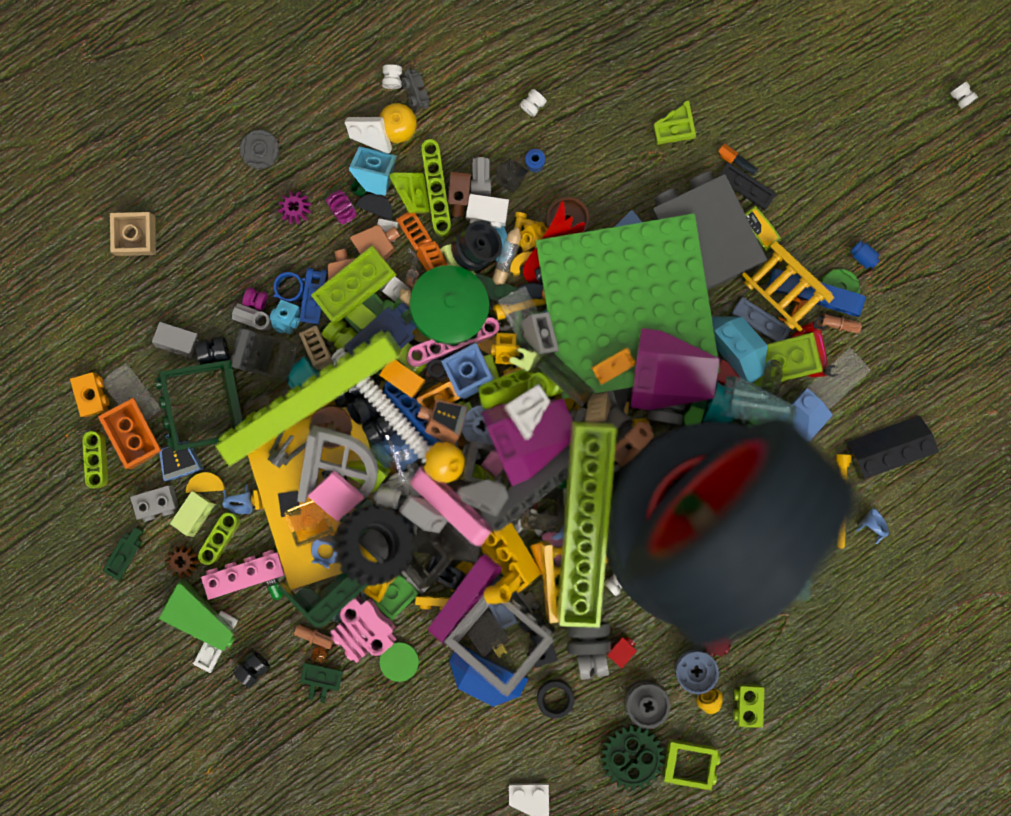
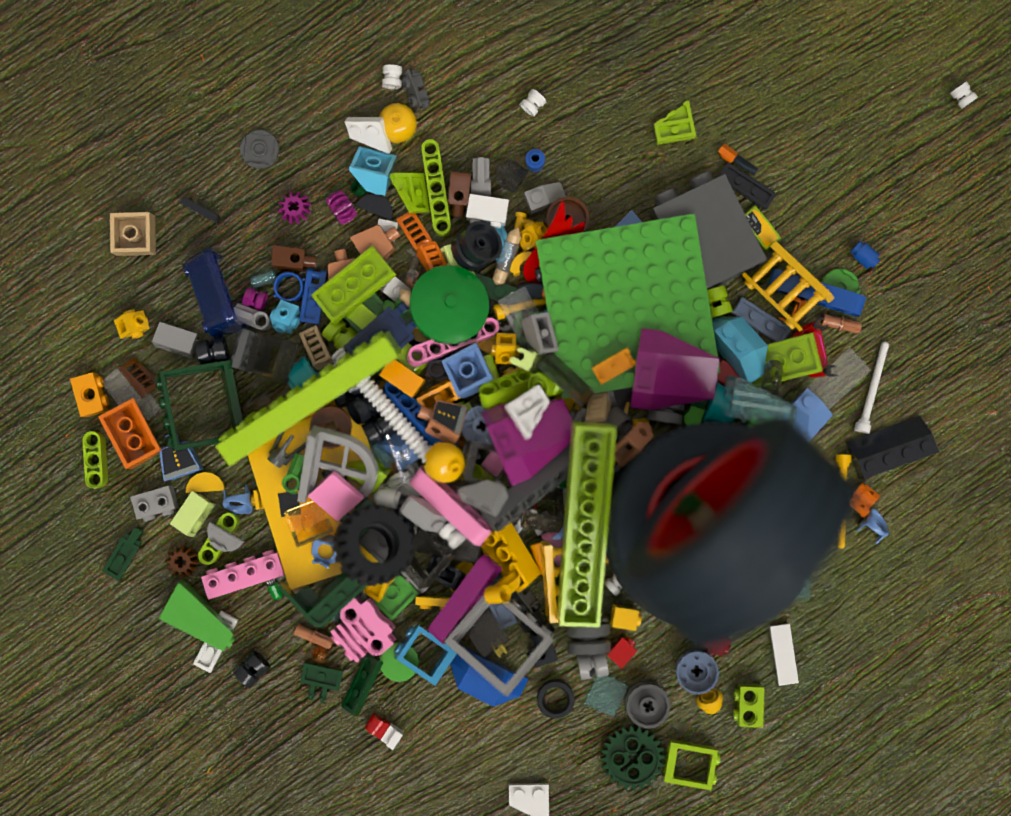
none -> yellow brick [114,309,150,339]
none -> reddish brown slope [118,357,157,399]
none -> black tile [180,197,221,225]
none -> clear blue windscreen [183,247,246,337]
none -> light grey tile [207,522,245,552]
none -> clear light blue pin [251,269,277,289]
none -> reddish brown torso [271,245,316,272]
none -> bright green piece [282,453,304,494]
none -> dark green plate [341,653,383,716]
none -> leg [364,713,404,750]
none -> dark azure window [394,624,457,686]
none -> white wheel [439,523,466,549]
none -> light grey slope [524,182,566,214]
none -> clear light blue piece [584,676,628,718]
none -> yellow brick [609,603,642,631]
none -> lime wheel [707,285,733,318]
none -> white tile [769,623,799,686]
none -> white piece [854,341,889,434]
none -> orange piece [855,483,880,518]

